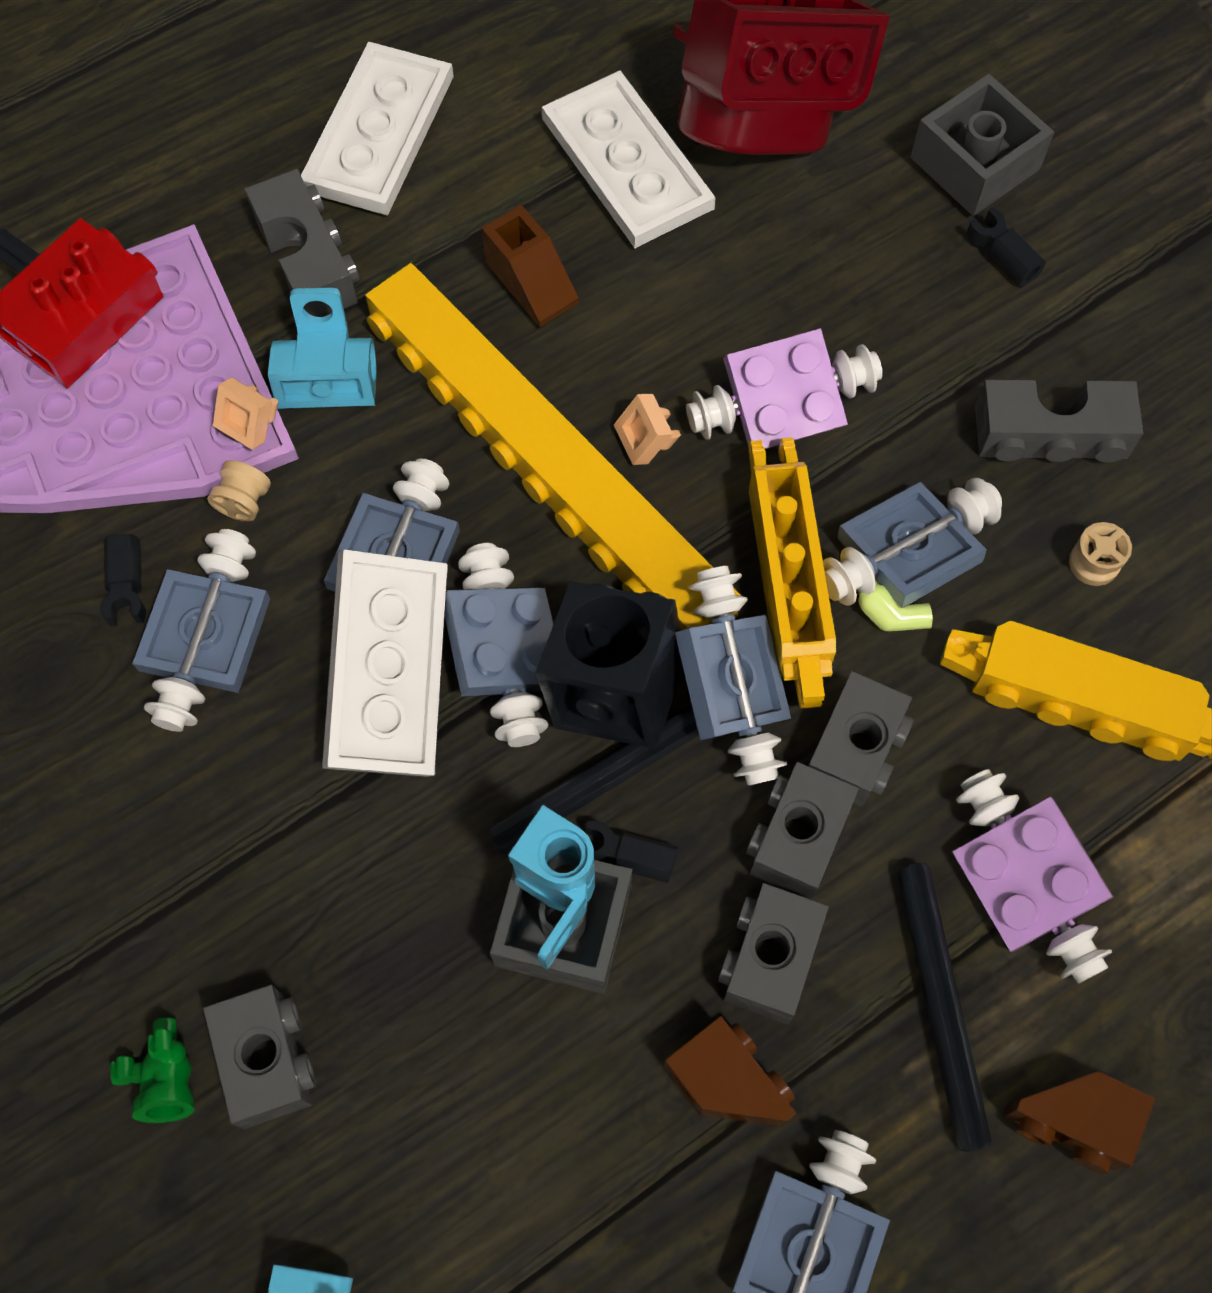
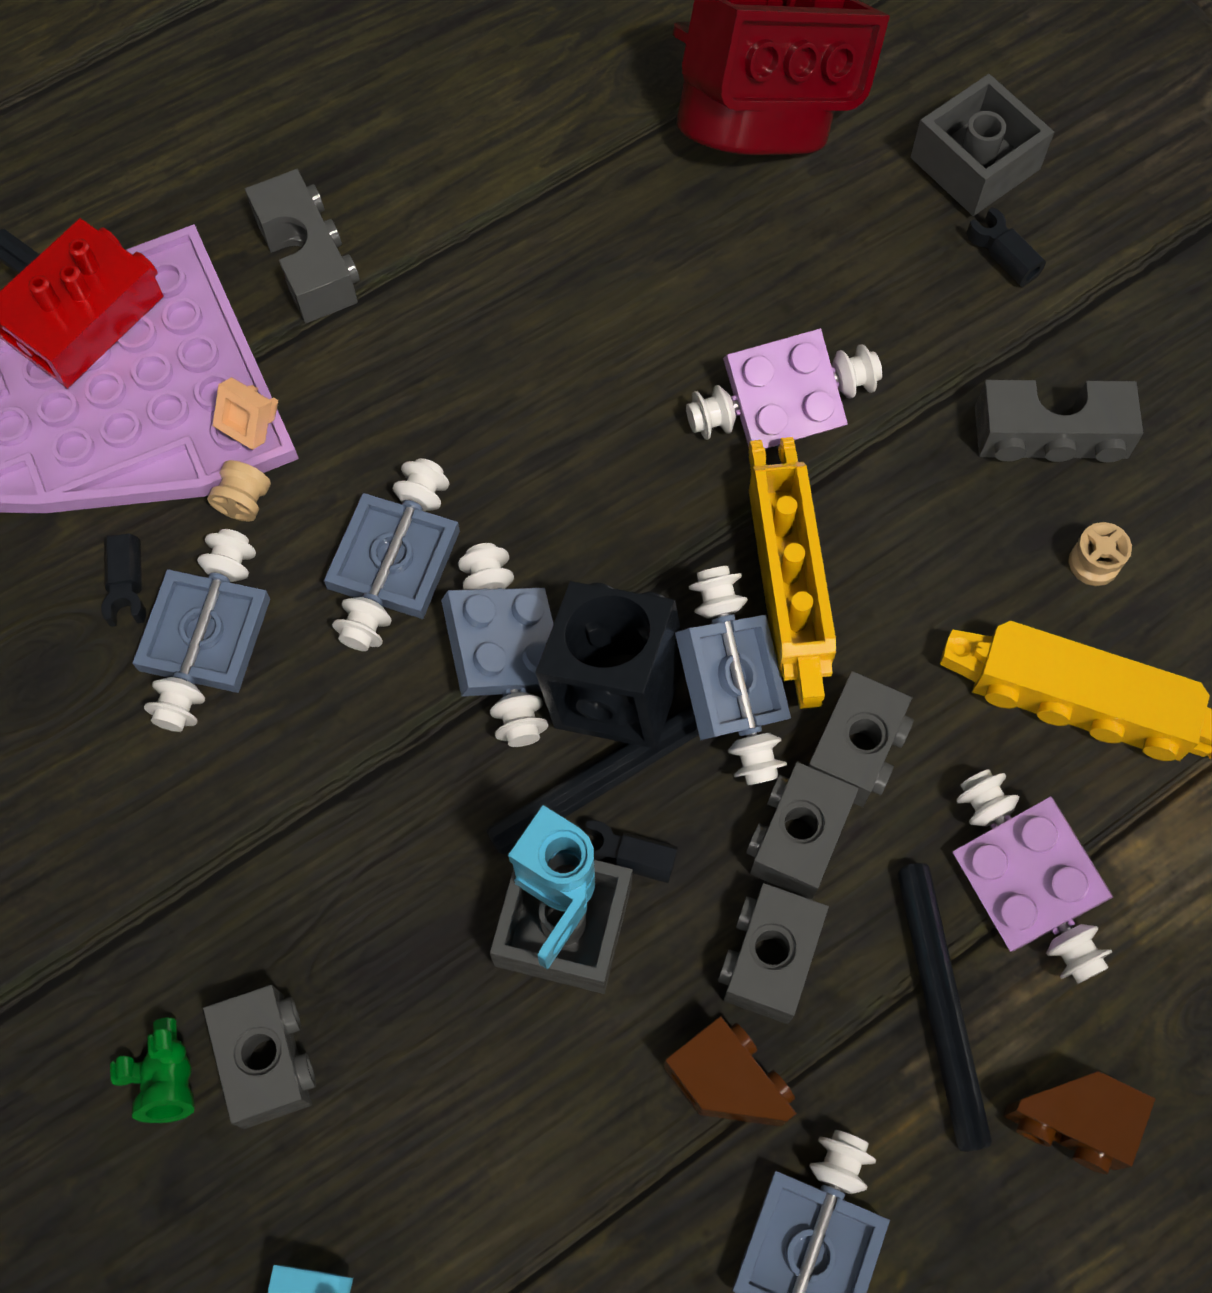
medium azure piece [268,287,377,409] -> none
white plate [301,42,454,216] -> none
white plate [322,550,447,777] -> none
yellow brick [365,263,741,631] -> none
reddish brown slope [481,205,579,327] -> none
white plate [542,70,715,248] -> none
light nougat tile [614,394,681,465] -> none
sand blue plate [823,478,1002,608] -> none
yellowish green arm [858,580,933,632] -> none

